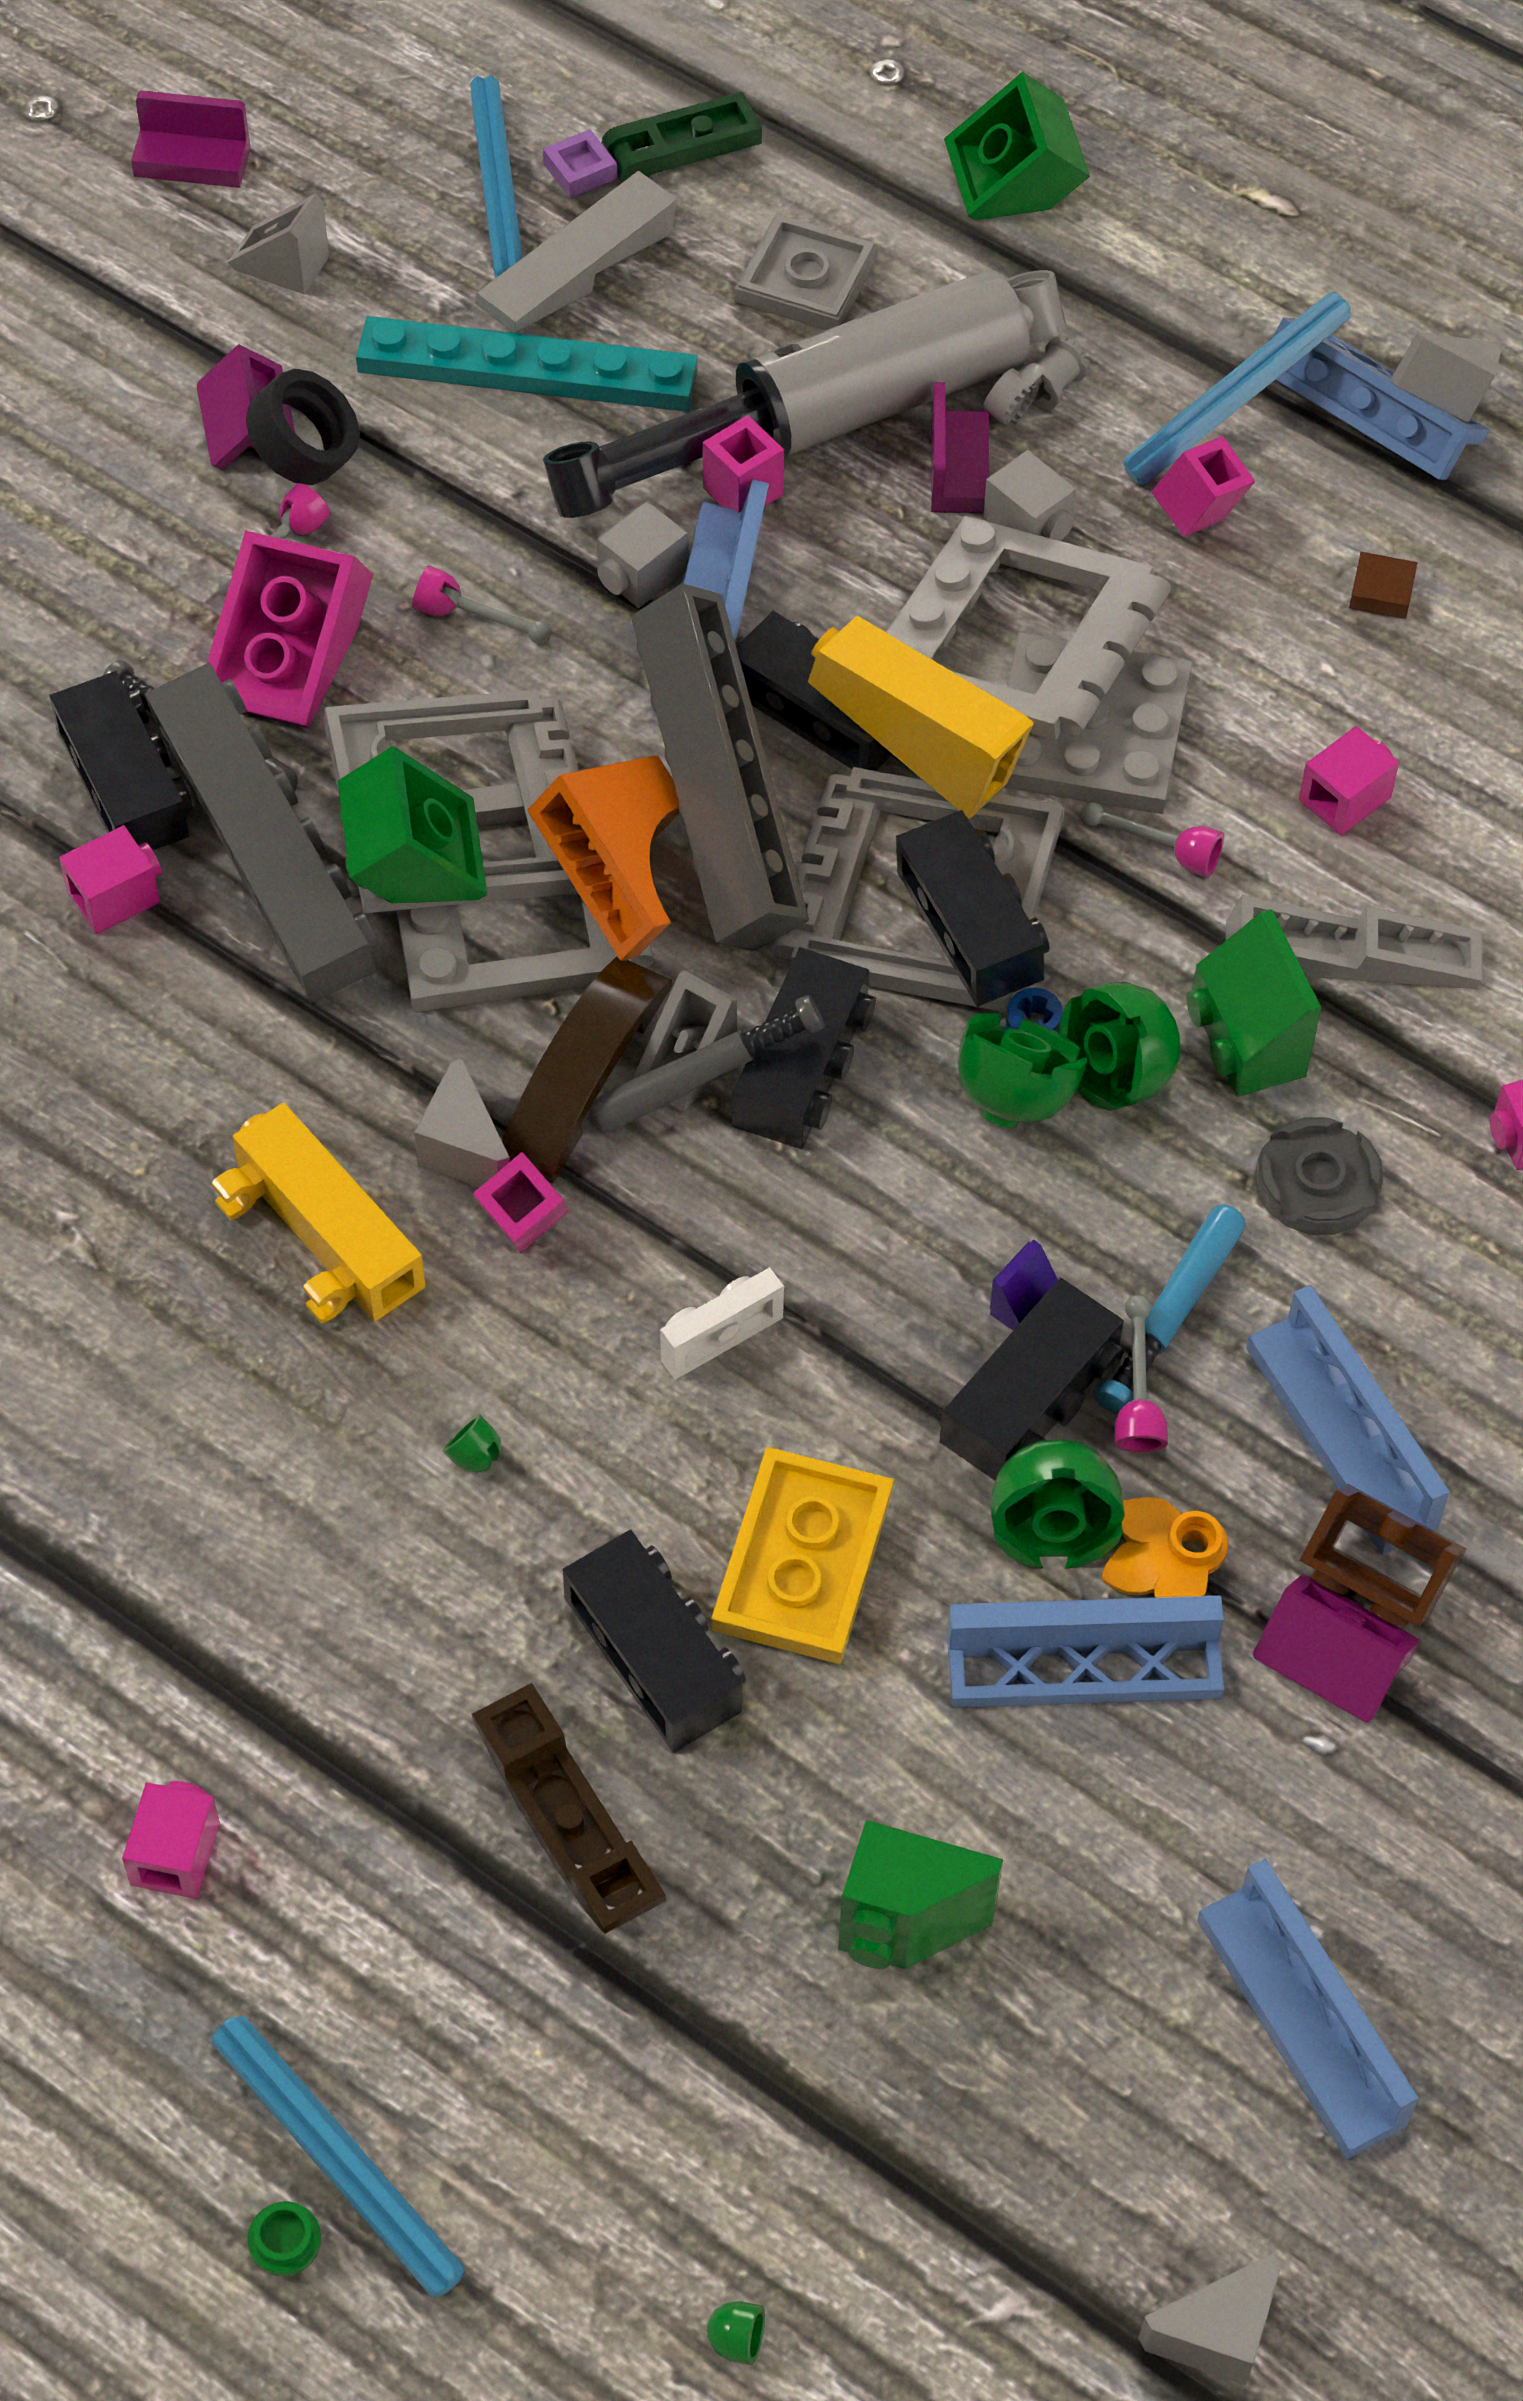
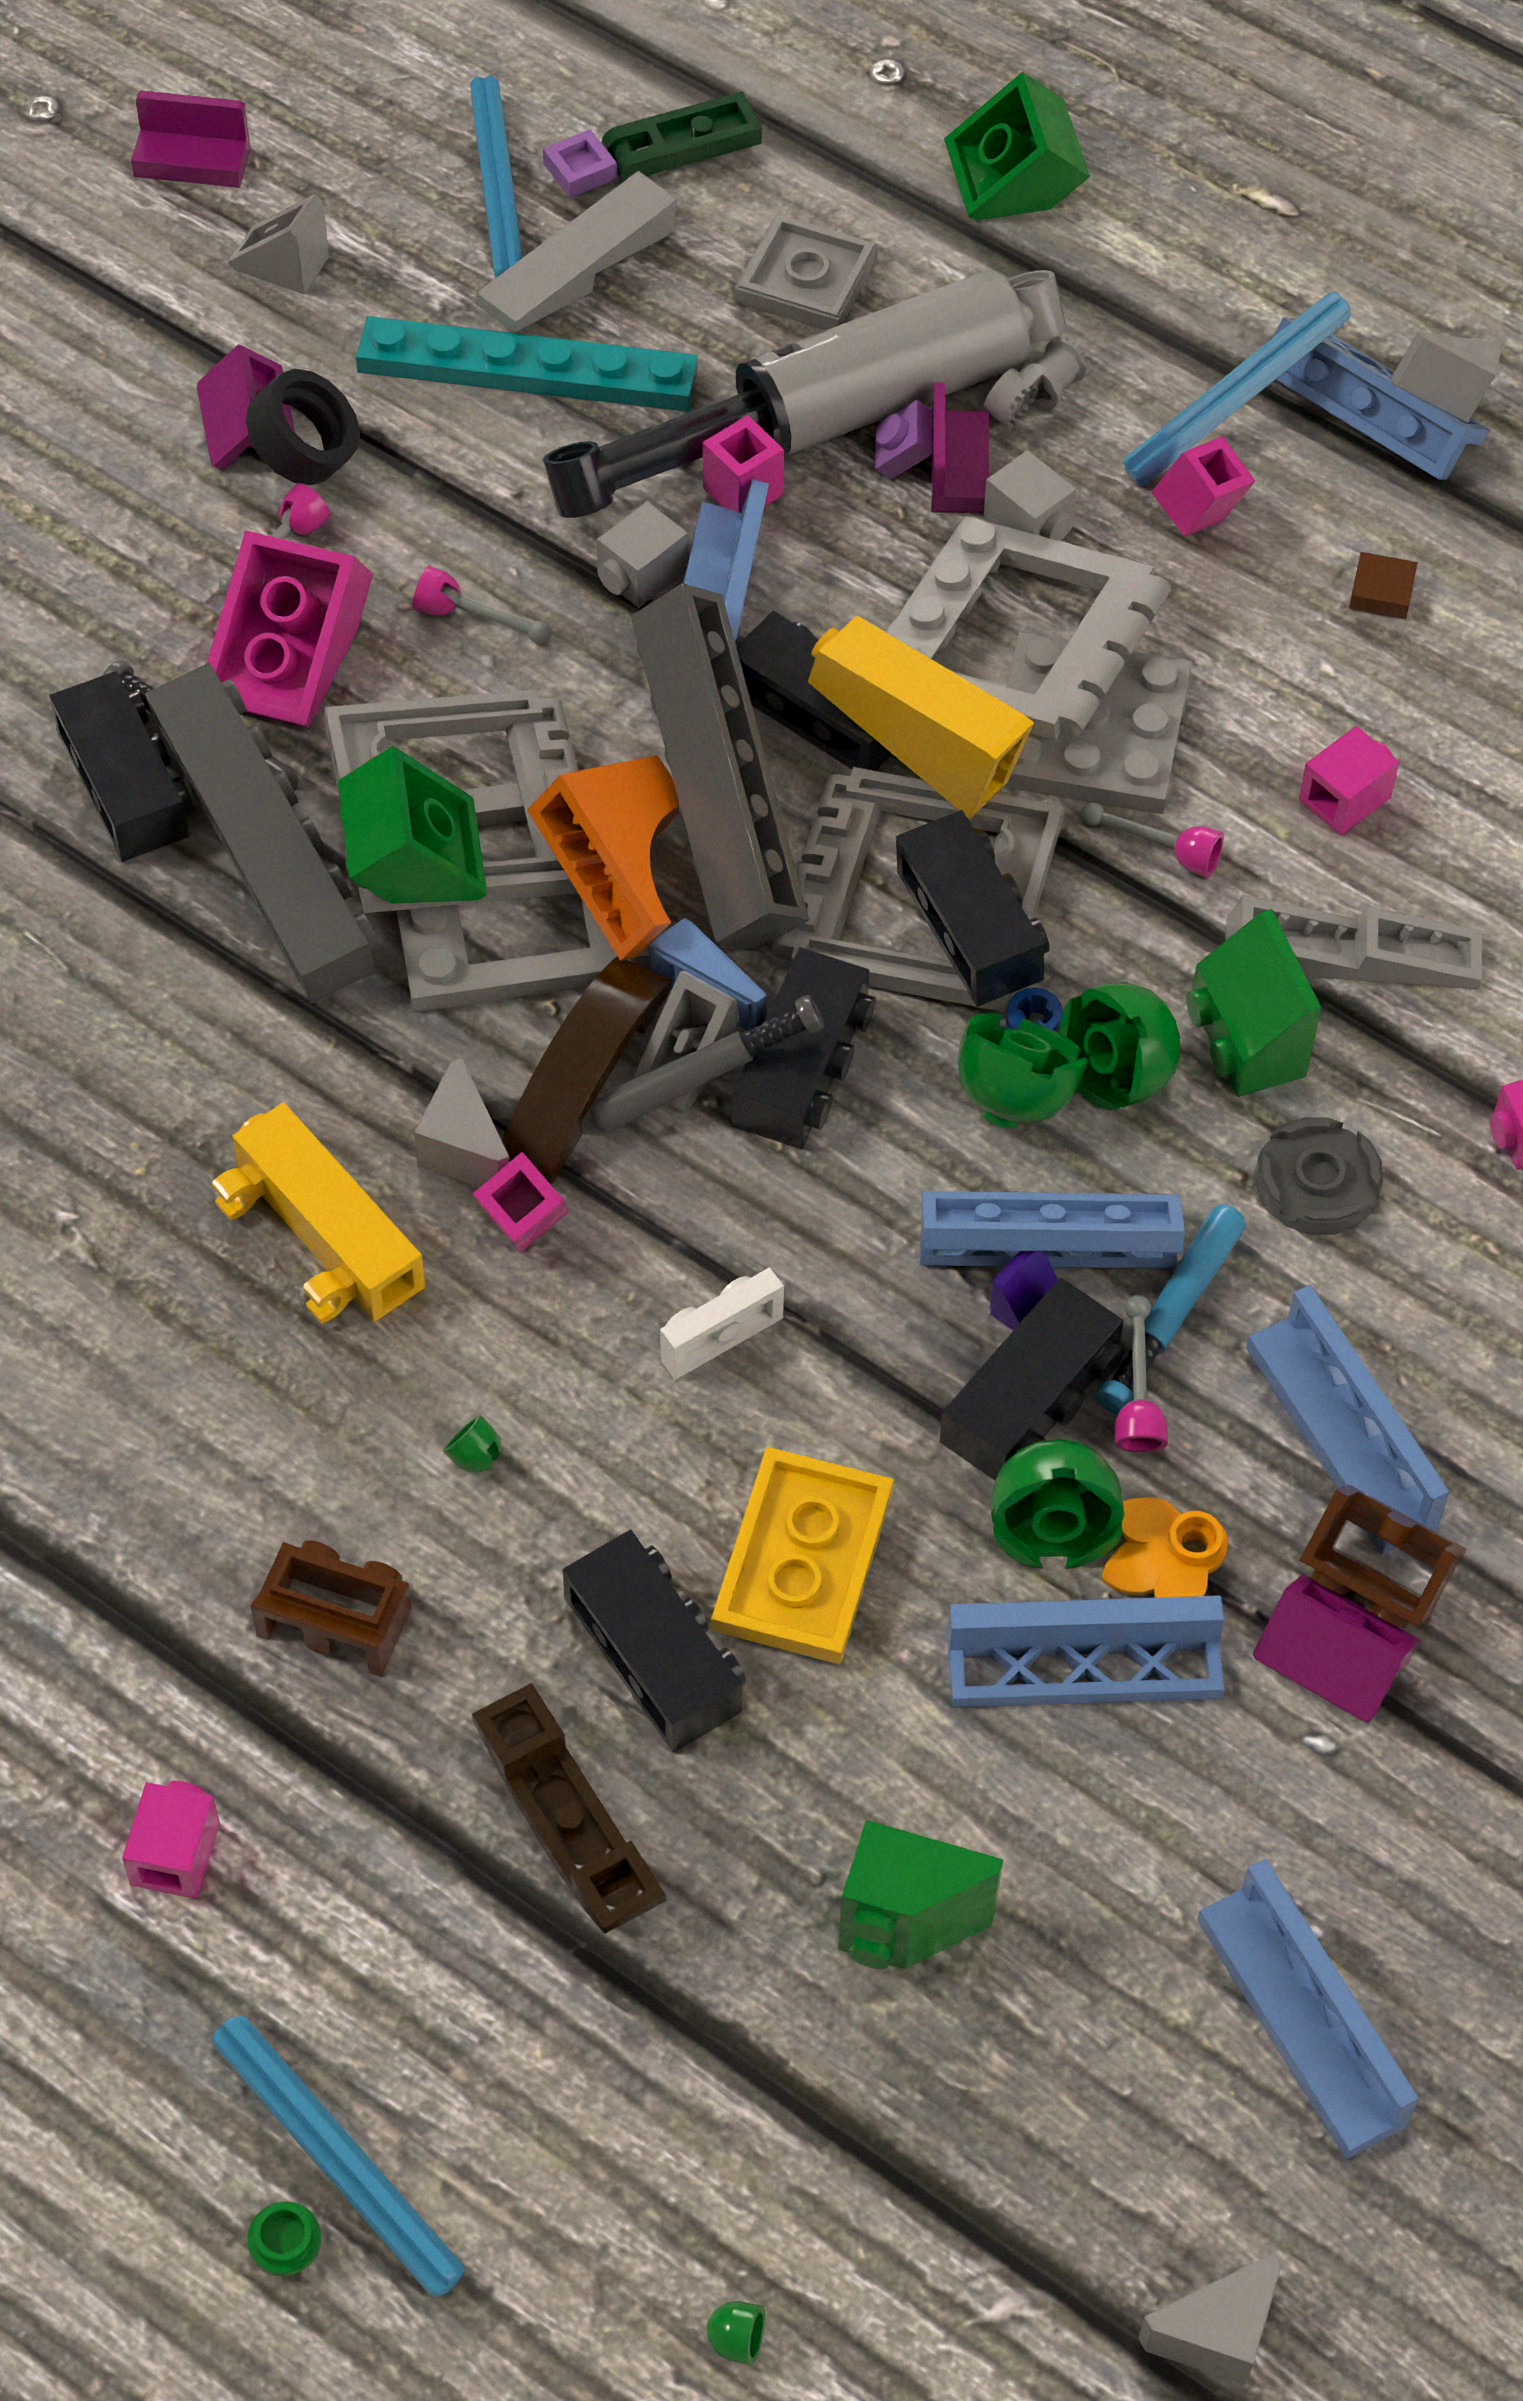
dark pink brick [59,825,162,934] -> none
none -> reddish brown window [250,1540,412,1677]
none -> medium blue slope [649,918,766,1031]
none -> medium lavender plate [875,400,932,480]
none -> medium blue fence [920,1191,1185,1268]

